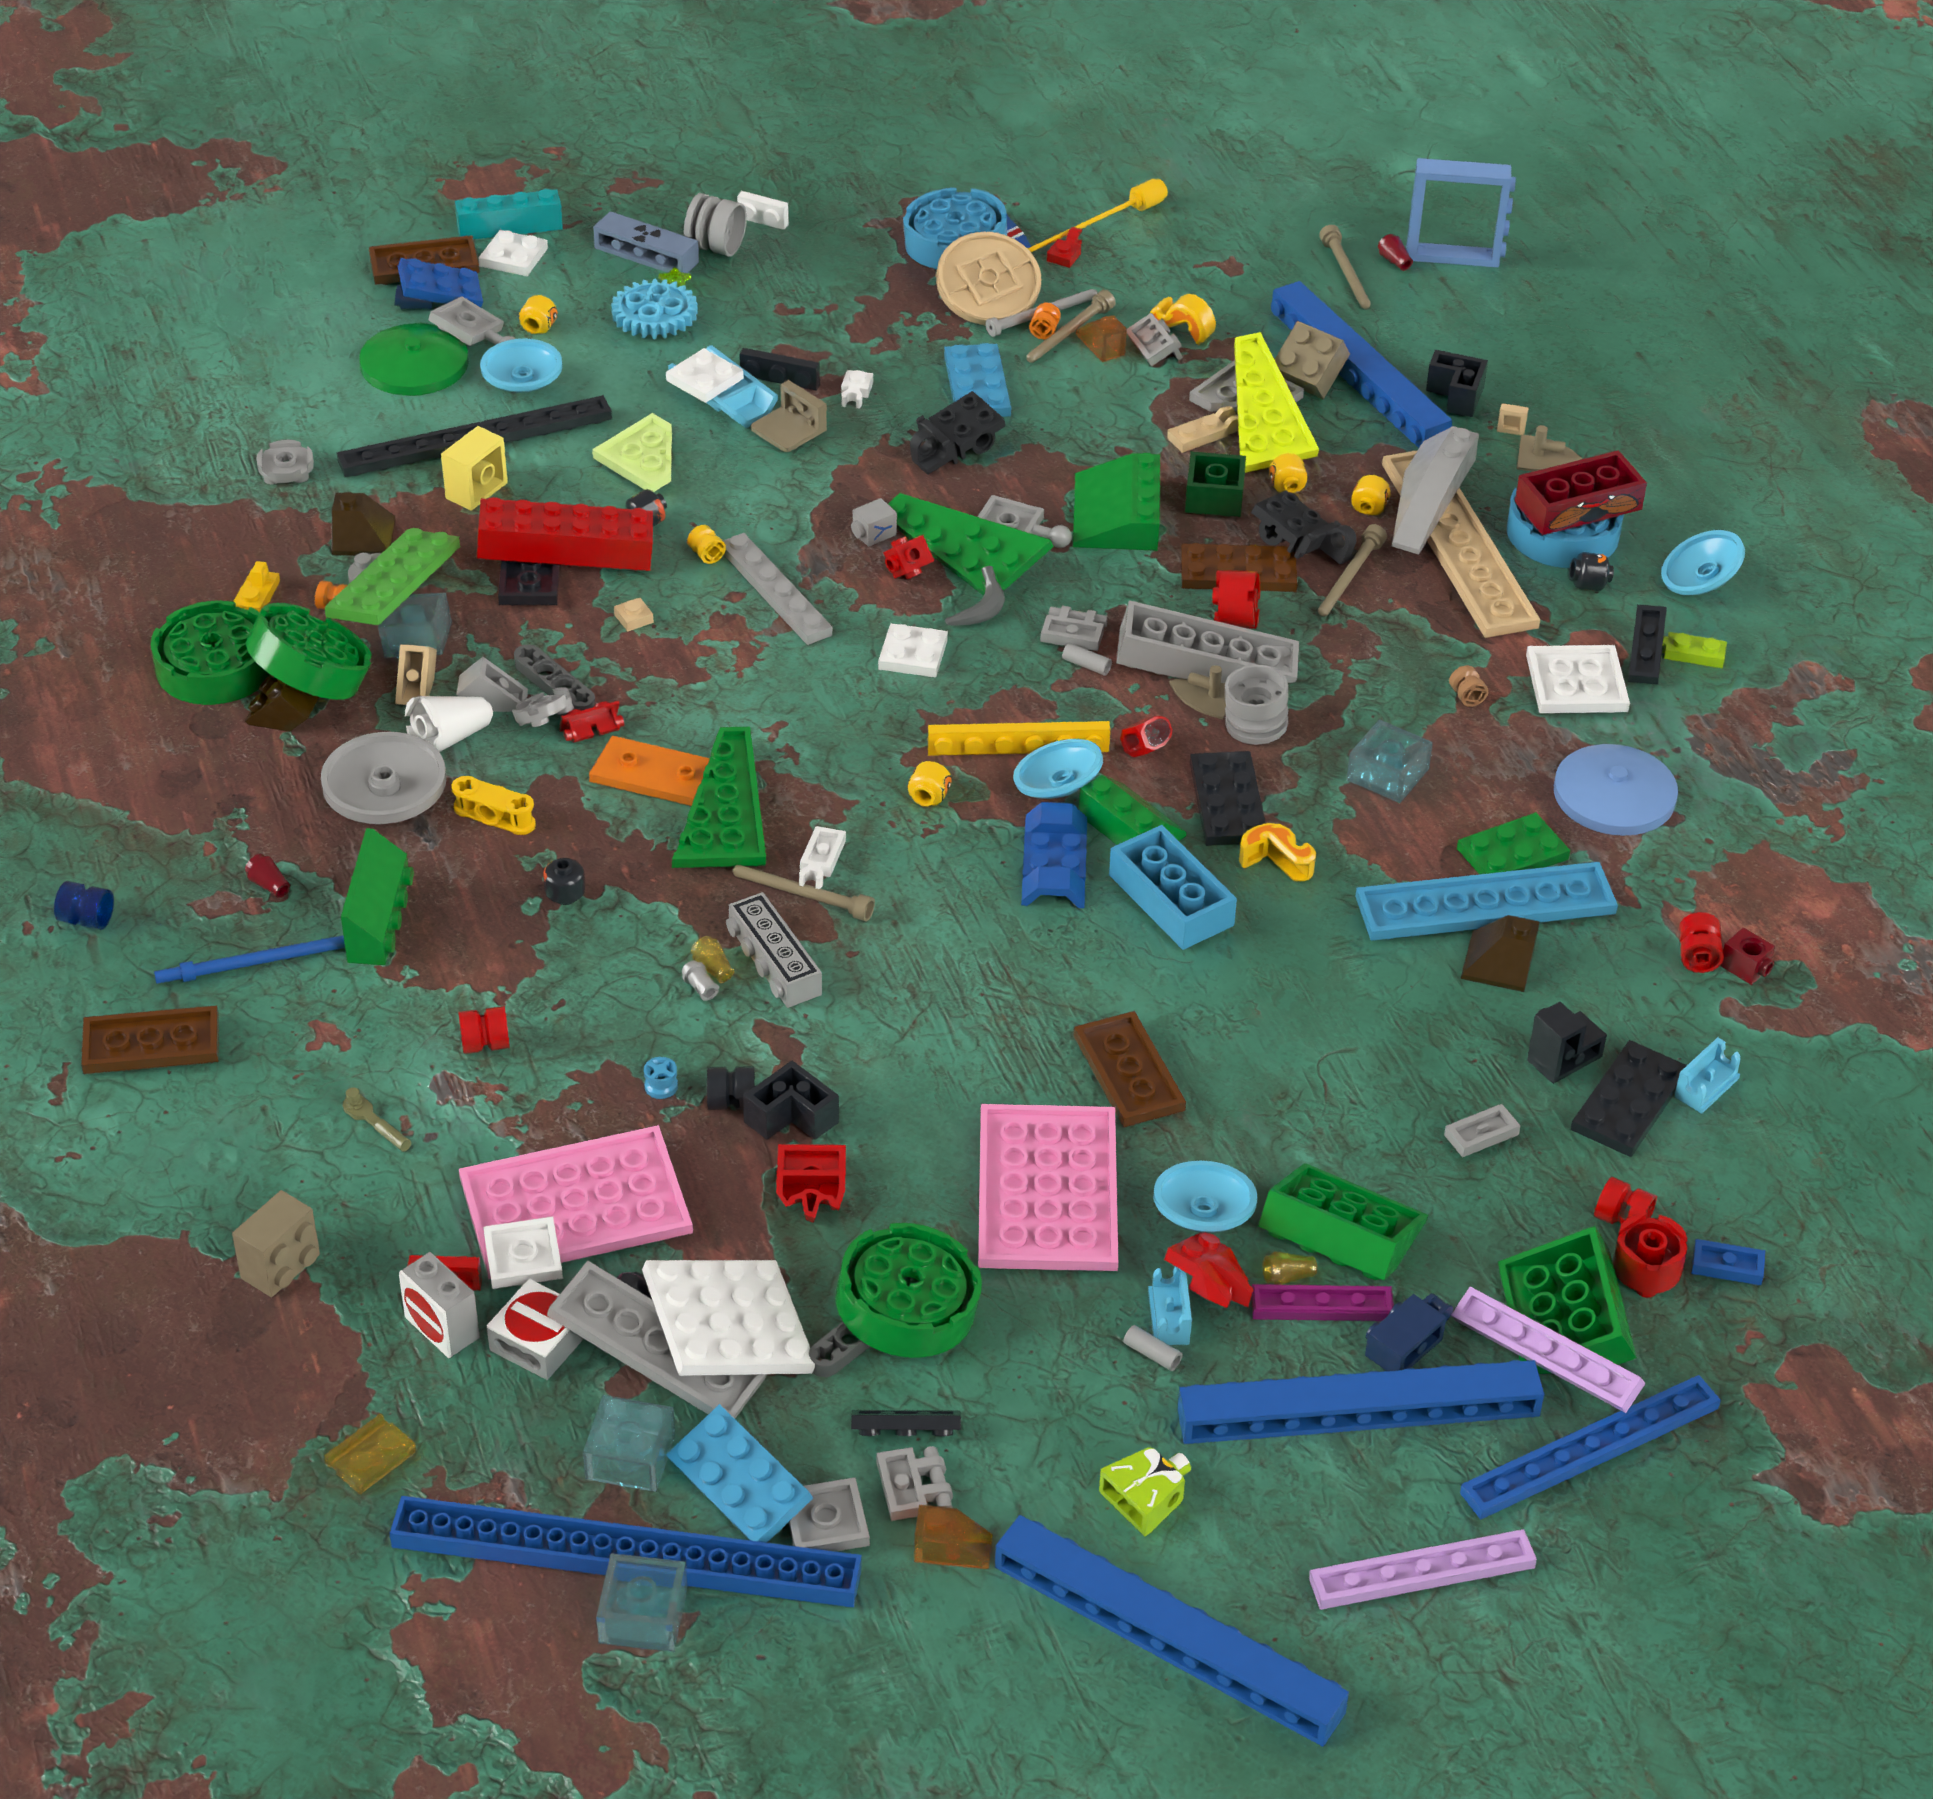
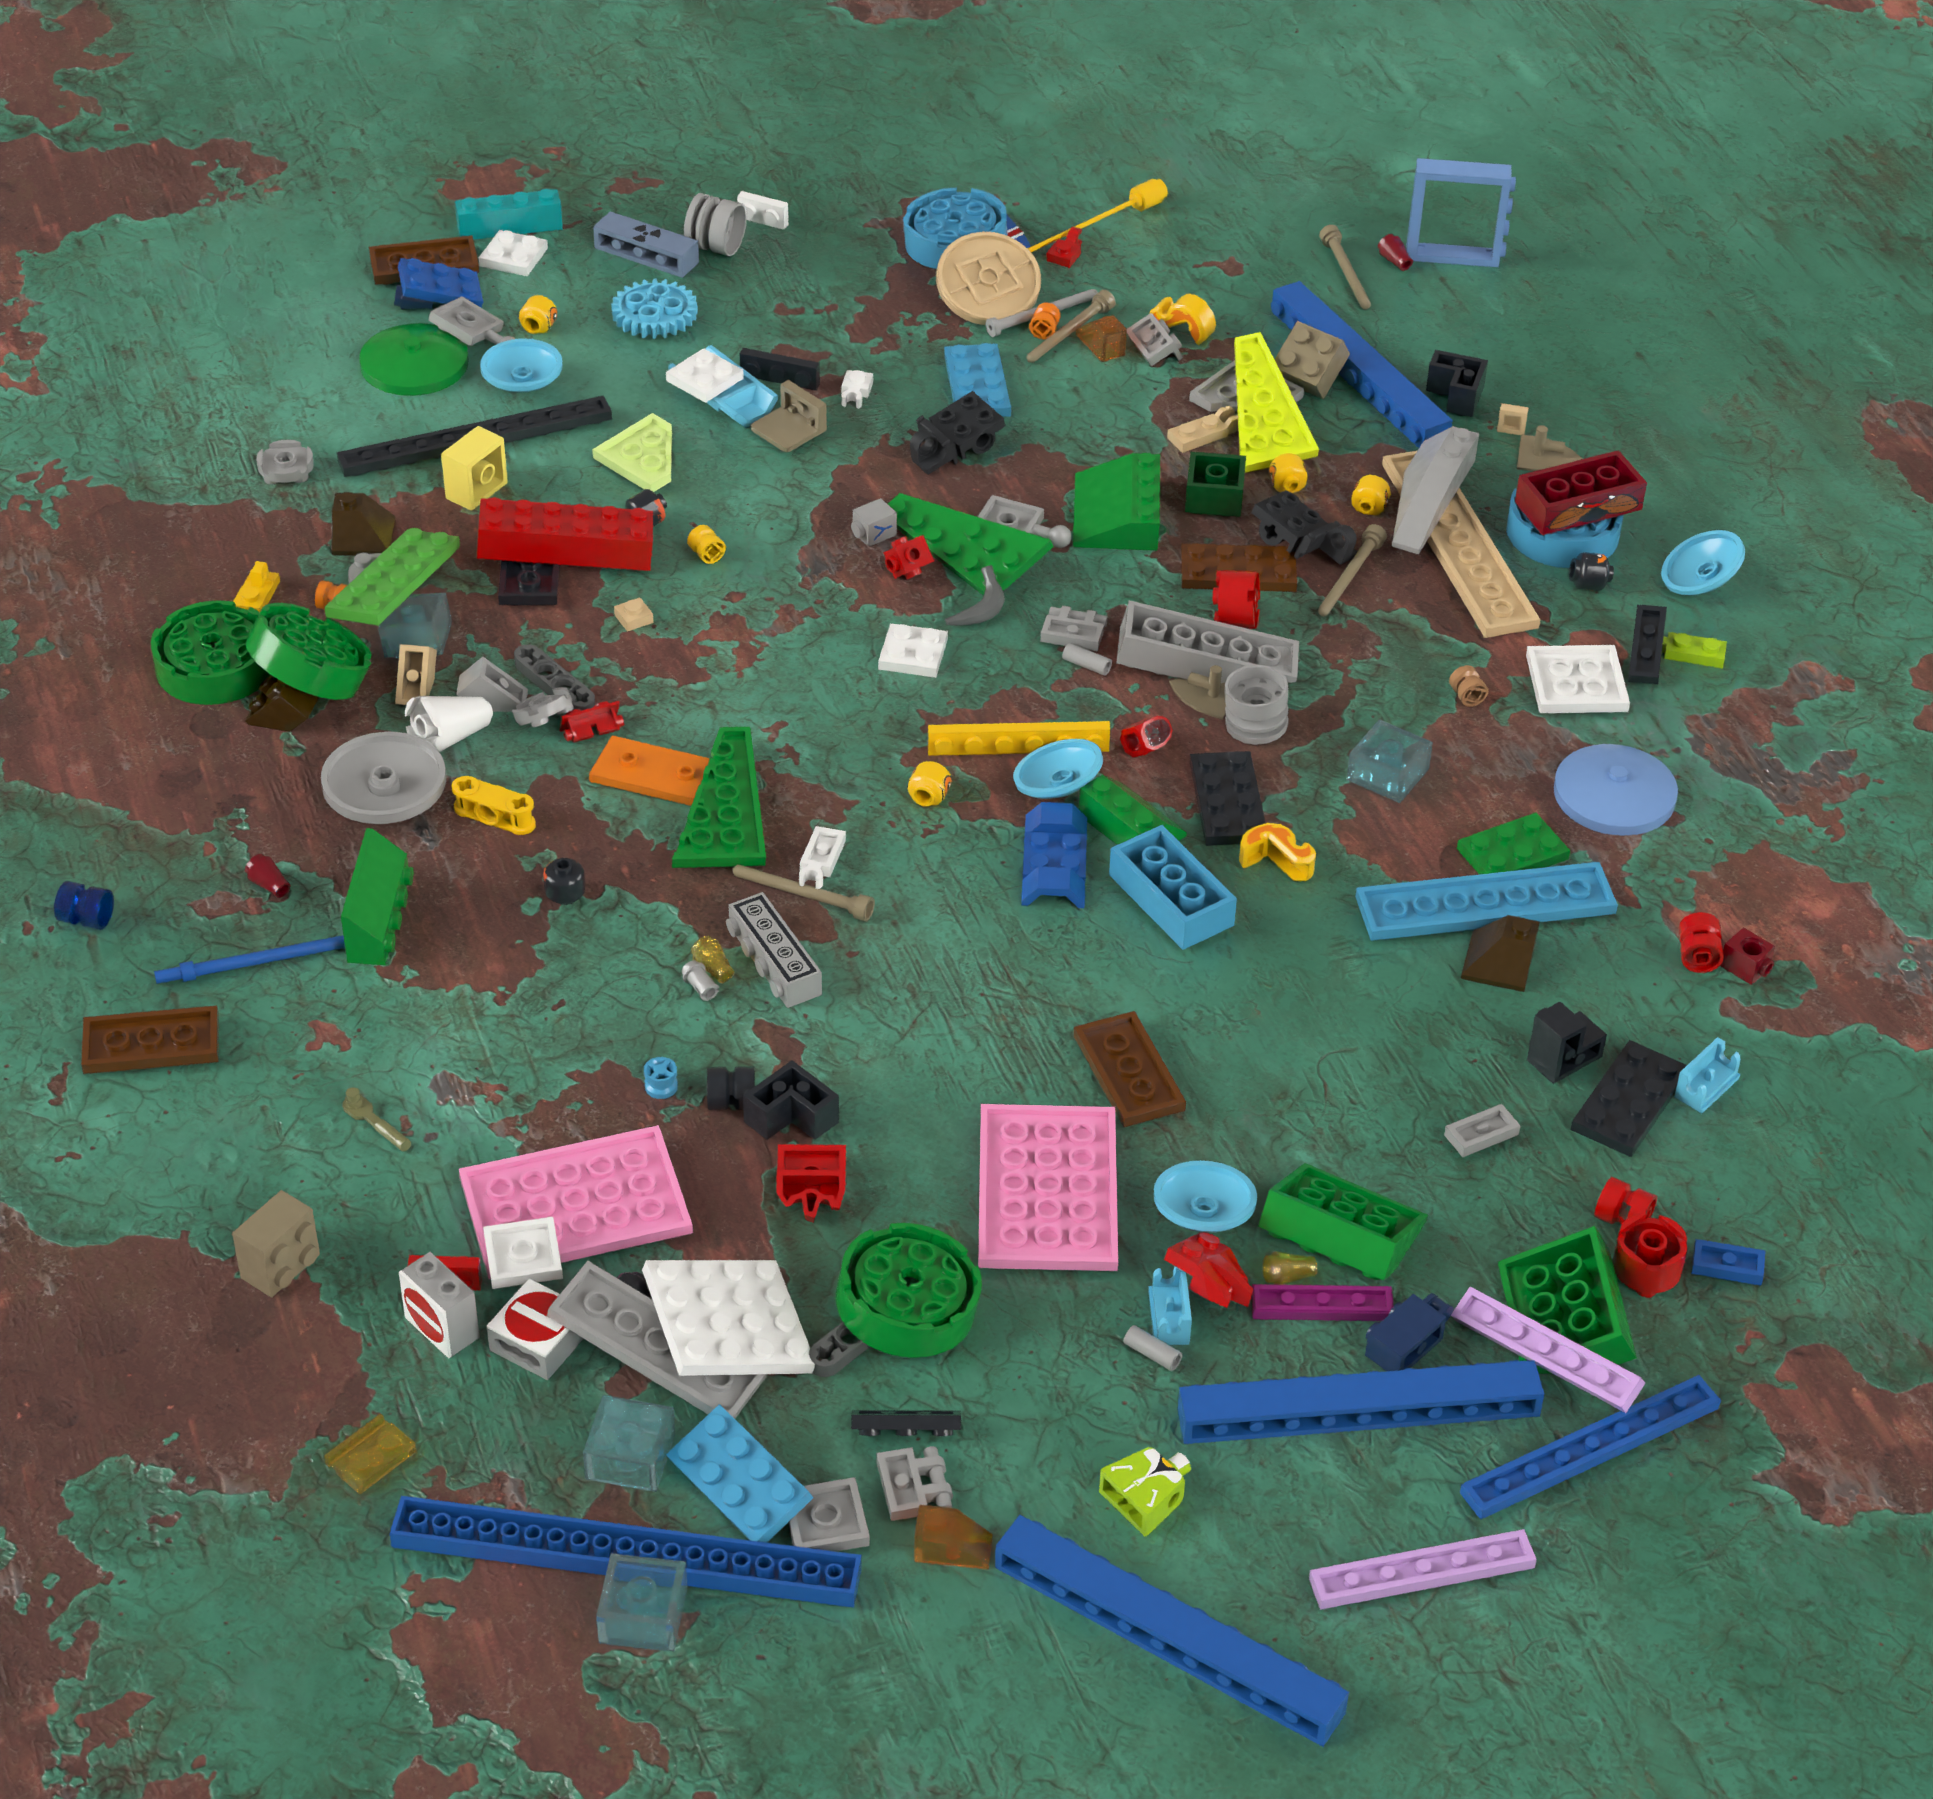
red wheel [458,1006,510,1054] -> none
clear neon green plate [658,268,692,287] -> none
light grey plate [723,533,832,645] -> none

